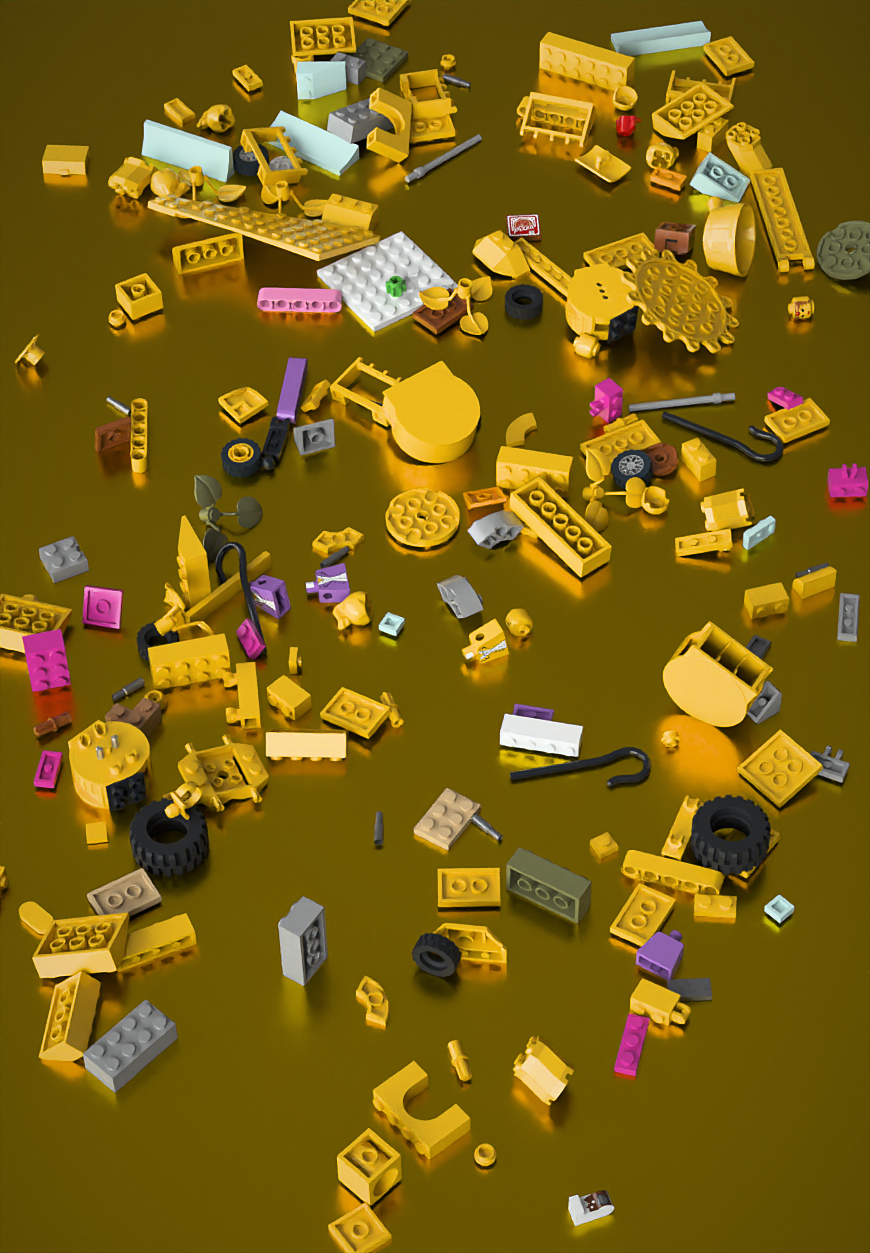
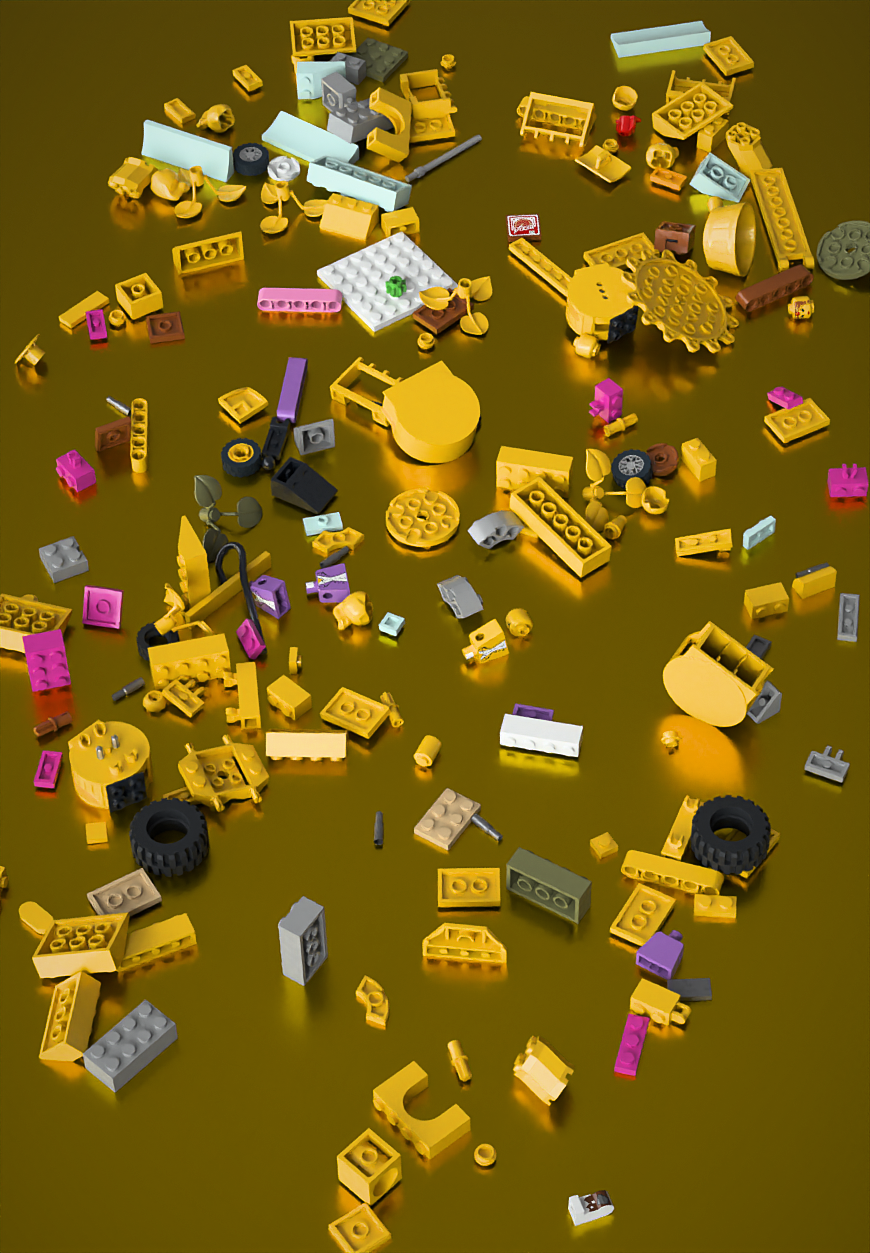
yellow container [42,145,90,175] -> none
medium nougat brick [105,698,162,738] -> none
yellow wing [148,194,380,261] -> none
yellow piece [165,781,202,820] -> none
yellow hinge [240,126,308,186] -> none
yellow plate [300,379,331,412] -> none
black tyre [412,933,461,977] -> none
flat silver pin [443,73,471,88] -> none
light orange slope [463,487,507,511] -> none
yellow wedge [473,230,530,279] -> none
black tyre [505,284,543,320] -> none
yellow tile [506,412,537,447] -> none
black piece [510,747,652,787] -> none
yellow brick [540,32,635,91] -> none
yellow plate [580,420,661,467] -> none
light grey bar [628,392,735,412] -> none
black piece [662,411,784,462] -> none
yellow brick [701,488,755,532] -> none
yellow plate [737,730,823,808] -> none
light aqua plate [765,895,795,923] -> none
none -> dark pink brick [56,449,96,492]
none -> yellow tile [59,291,109,329]
none -> dark pink plate [86,309,107,340]
none -> dark orange tile [146,311,185,344]
none -> yellow hinge [162,679,206,718]
none -> black slope [271,457,338,515]
none -> light aqua plate [303,512,343,536]
none -> light aqua brick [307,155,412,212]
none -> light grey hinge [321,72,358,112]
none -> yellow brick [381,207,420,238]
none -> yellow brick [414,735,442,766]
none -> yellow plate [418,333,435,349]
none -> yellow plate [602,139,619,154]
none -> yellow cone [603,515,627,539]
none -> dark orange beam [735,264,814,312]

